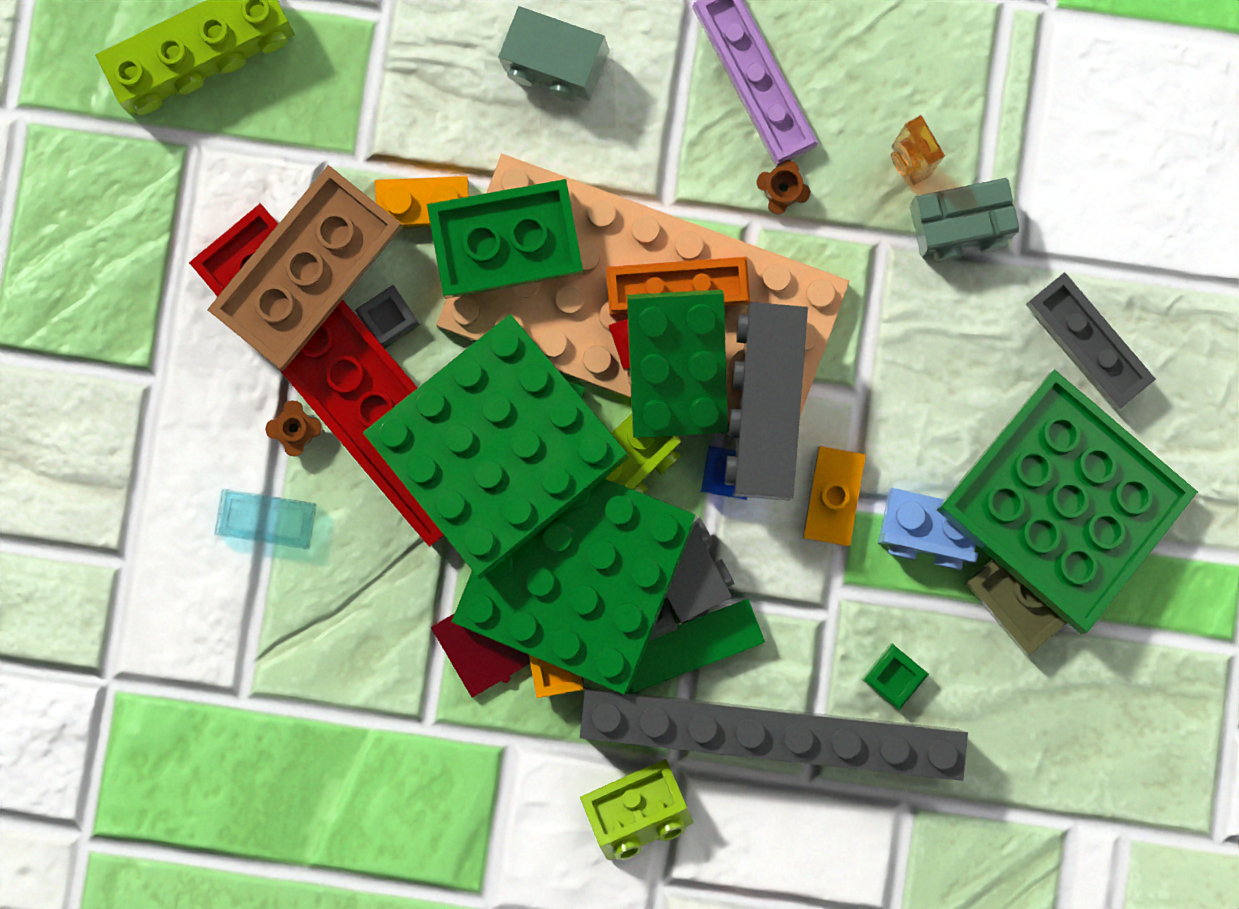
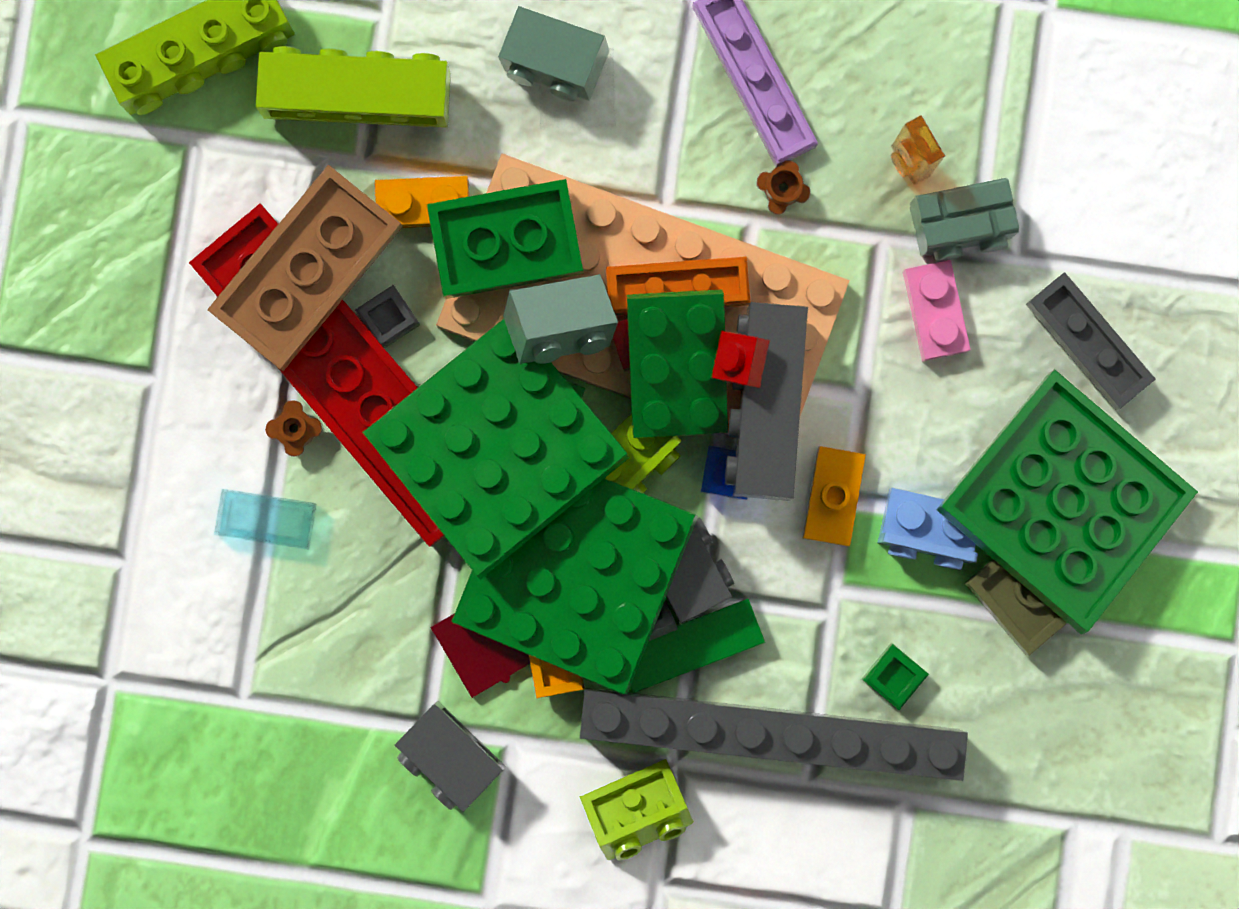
none -> lime brick [256,46,451,128]
none -> dark grey brick [394,701,506,812]
none -> sand green brick [503,274,618,364]
none -> red plate [711,331,770,388]
none -> bright pink plate [903,260,971,362]

